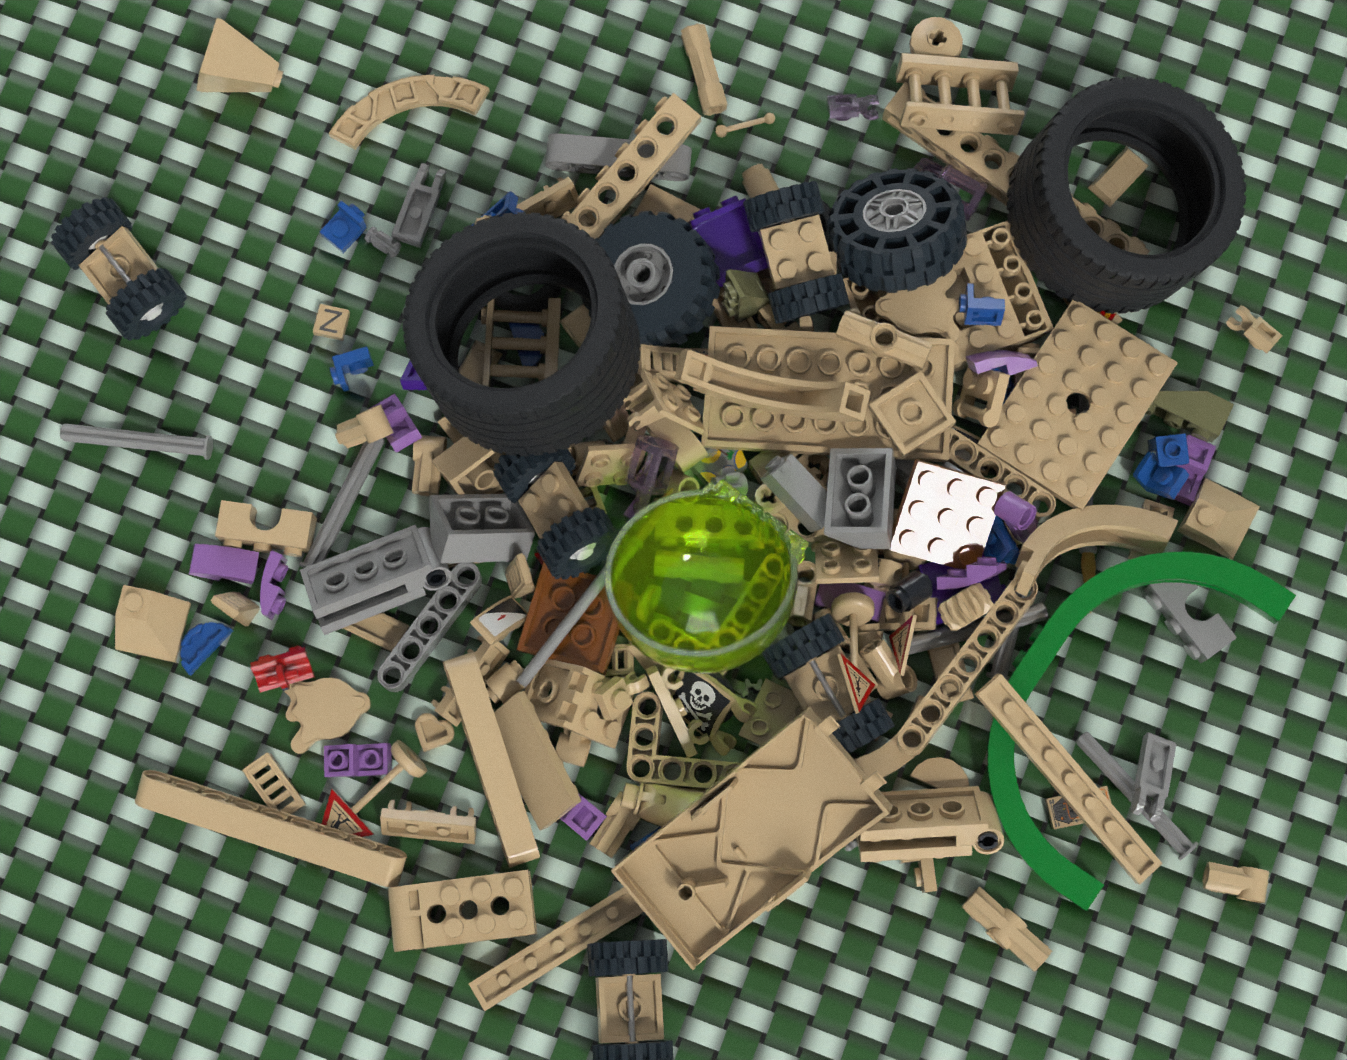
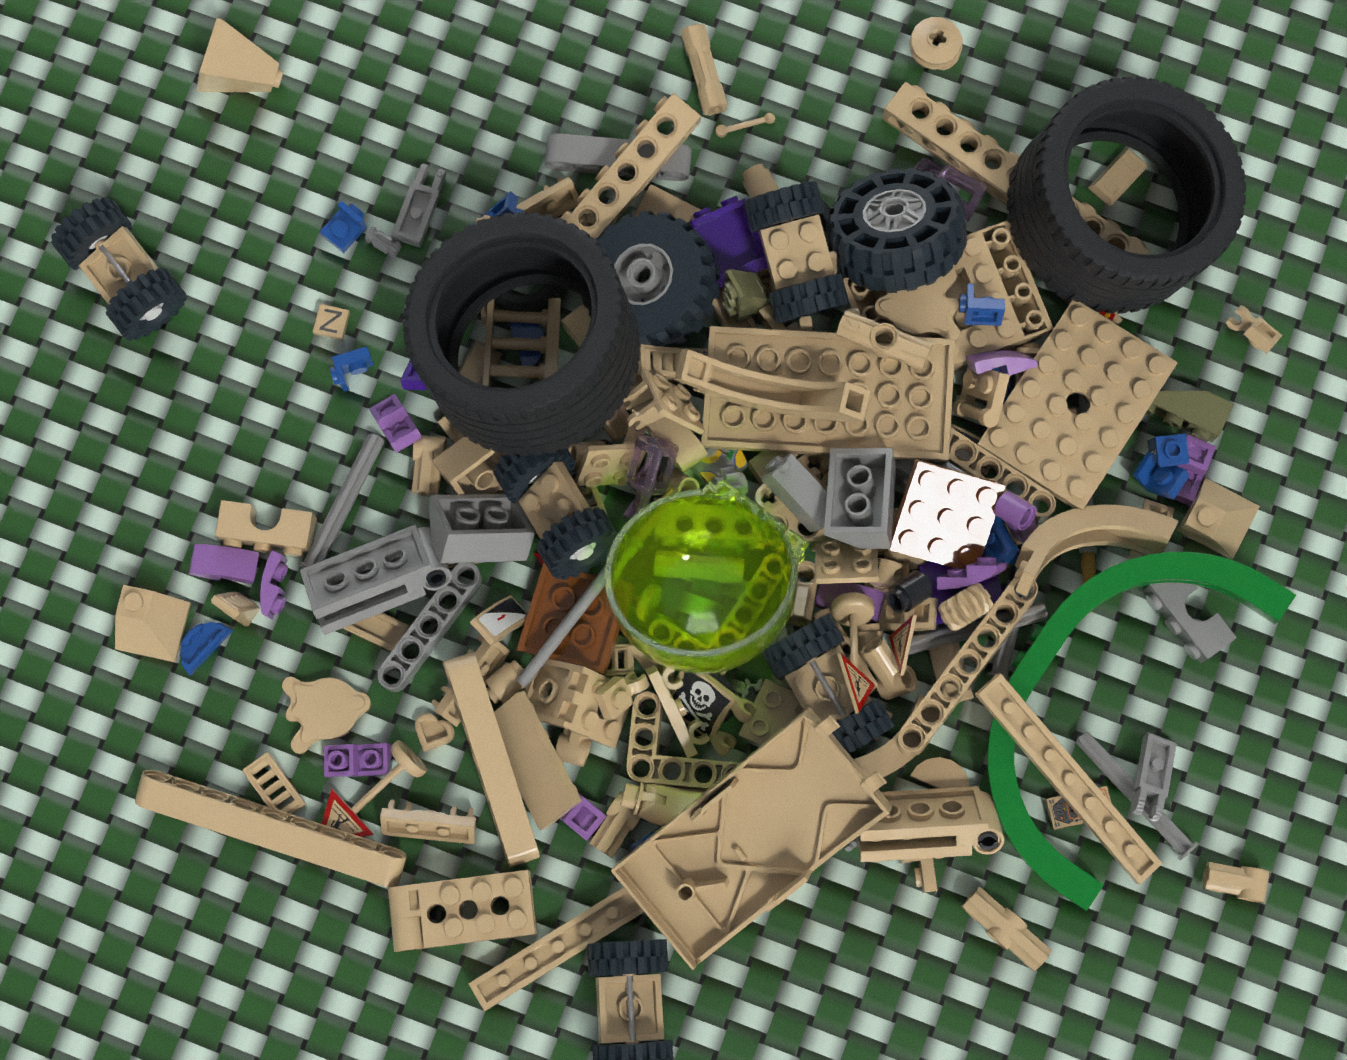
light grey axle [60,424,213,460] -> none
red hips [250,646,314,693] -> none
tan tile [329,75,490,150] -> none
tan piece [335,404,394,449] -> none
tan slope [505,553,535,599] -> none
clear purple plate [827,94,879,121] -> none
tan plate [869,371,956,458] -> none
tan fence [896,53,1025,135] -> none

